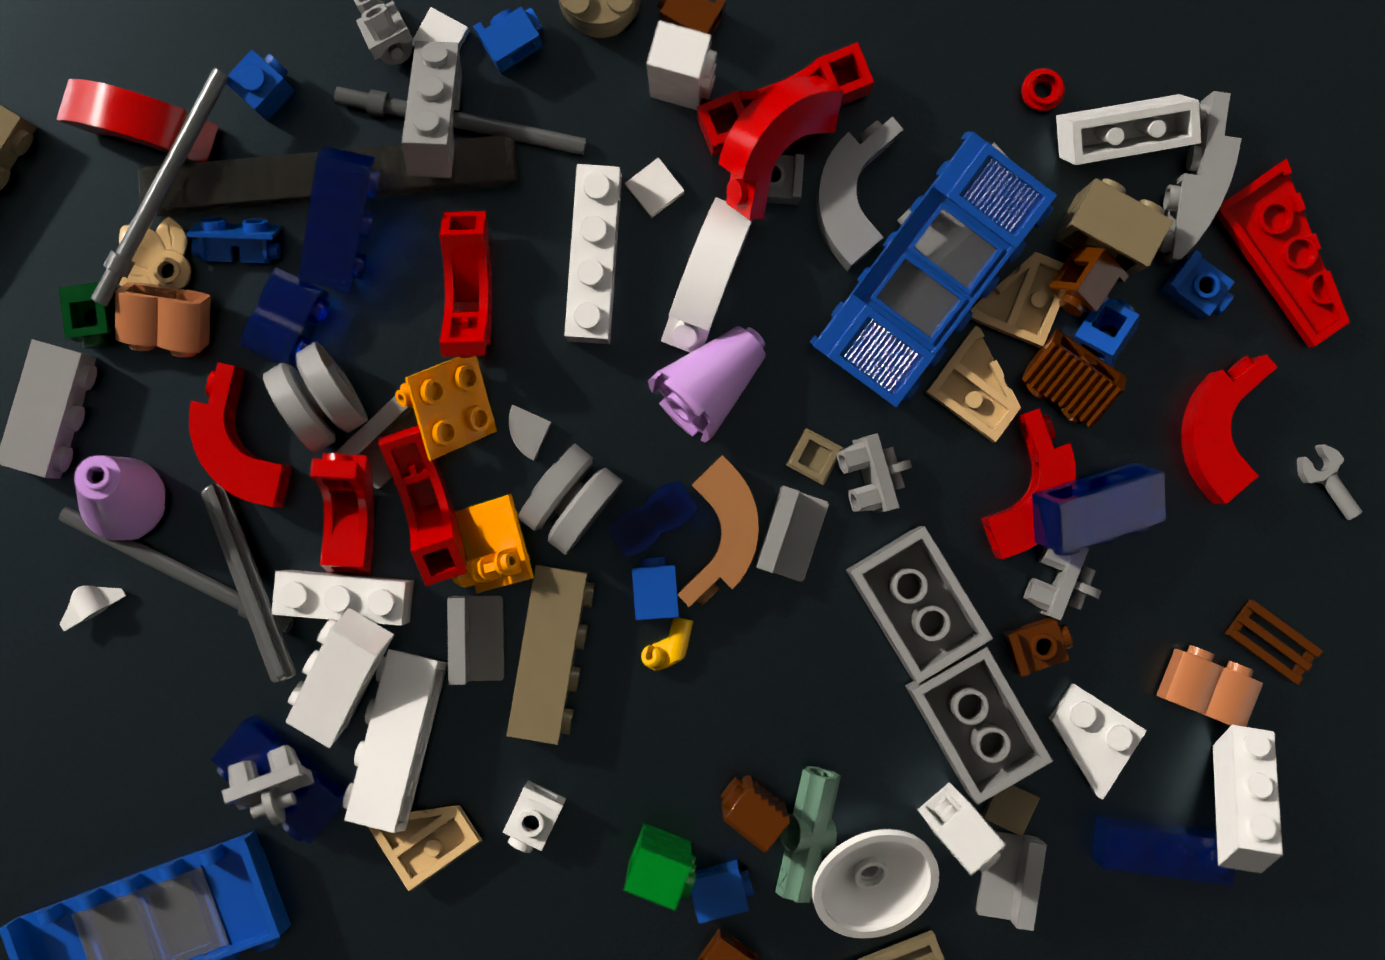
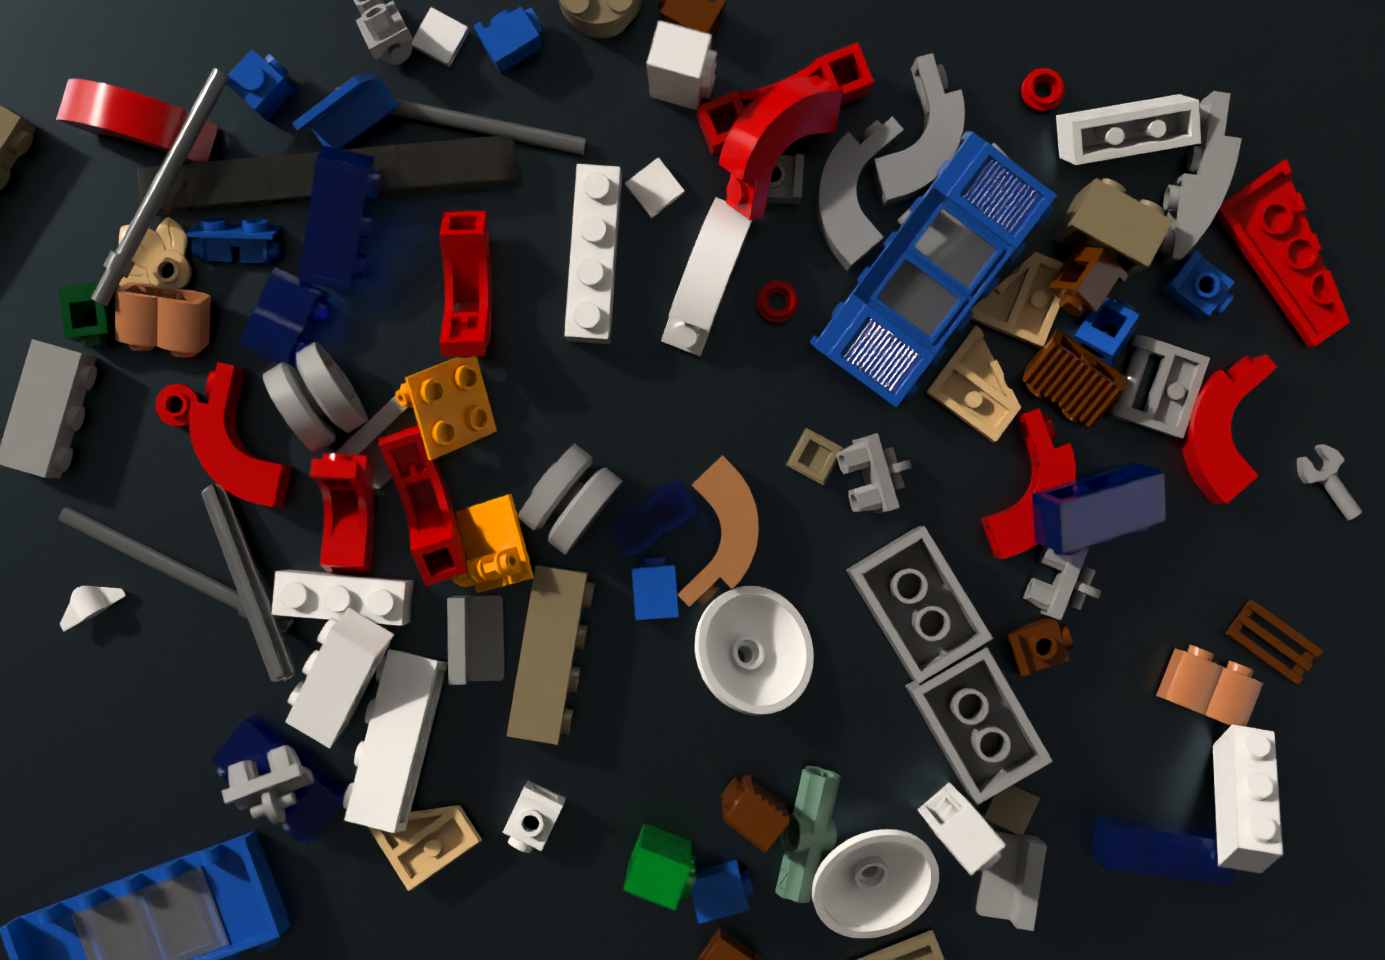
lavender cone [75,455,166,541] -> none
light grey arch [402,41,463,178] -> none
light grey tile [509,405,552,461] -> none
yellow arm [641,617,693,671] -> none
lavender cone [648,326,766,442] -> none
light grey panel [755,486,829,582] -> none
white wing [1049,683,1147,800] -> none
none -> red plate [156,384,200,427]
none -> blue panel [292,70,400,156]
none -> white dish [695,586,814,715]
none -> red plate [756,280,799,323]
none -> light grey arch [870,53,965,208]
none -> light grey plate [1107,334,1210,439]

